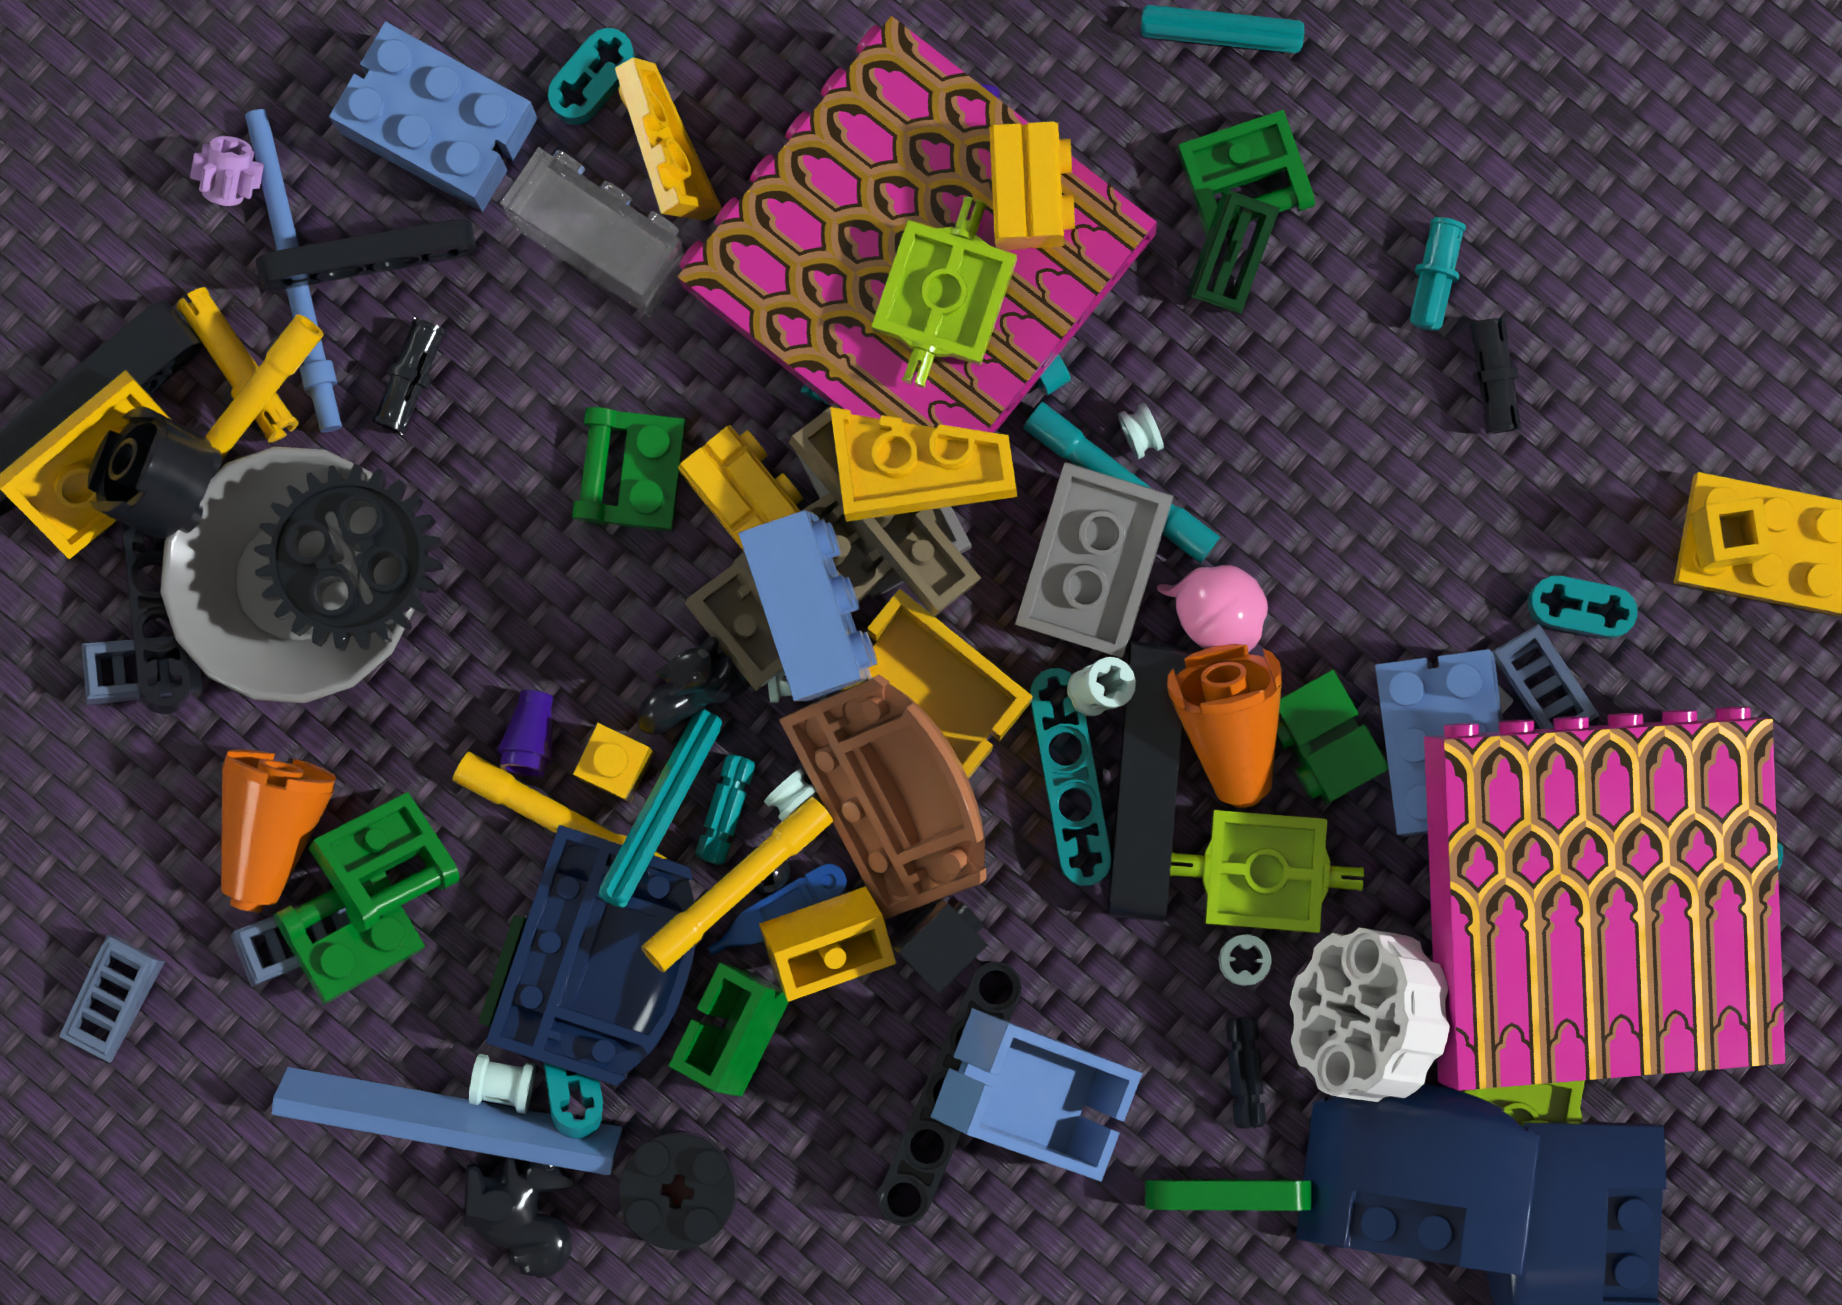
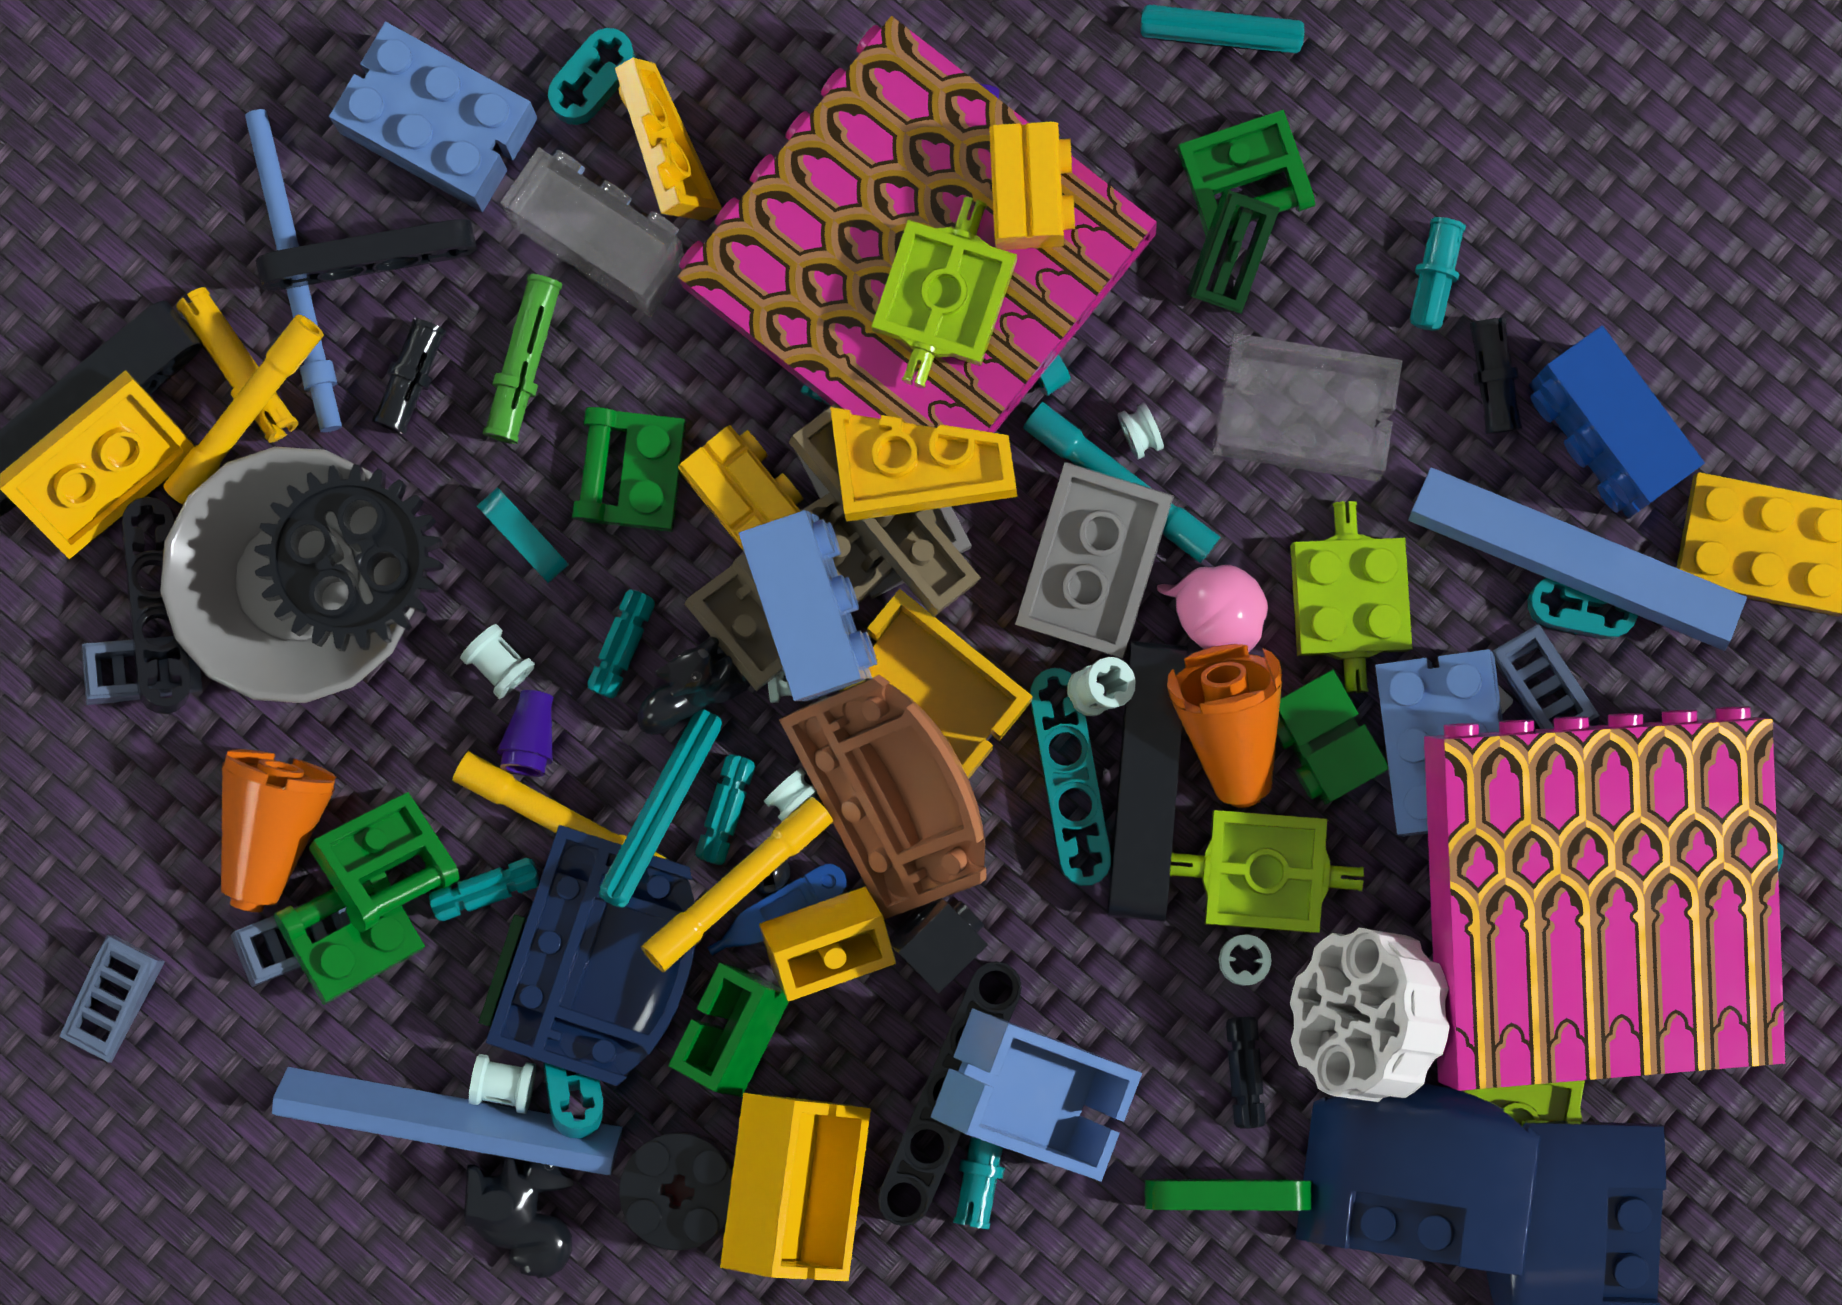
black brick [88,407,222,539] -> none
lavender gear [190,136,264,206] -> none
yellow brick [573,723,655,803] -> none
yellow brick [1691,497,1772,570] -> none
none -> teal axle [429,858,540,921]
none -> light aqua bush [460,624,535,699]
none -> teal beam [477,487,569,583]
none -> bright green pin [482,274,563,444]
none -> teal axle [587,589,655,698]
none -> yellow piece [720,1093,871,1281]
none -> teal pin [953,1136,1005,1229]
none -> clear piece [1211,333,1402,481]
none -> lime plate [1290,501,1412,693]
none -> medium blue tile [1408,467,1747,651]
none -> blue piece [1529,325,1705,519]

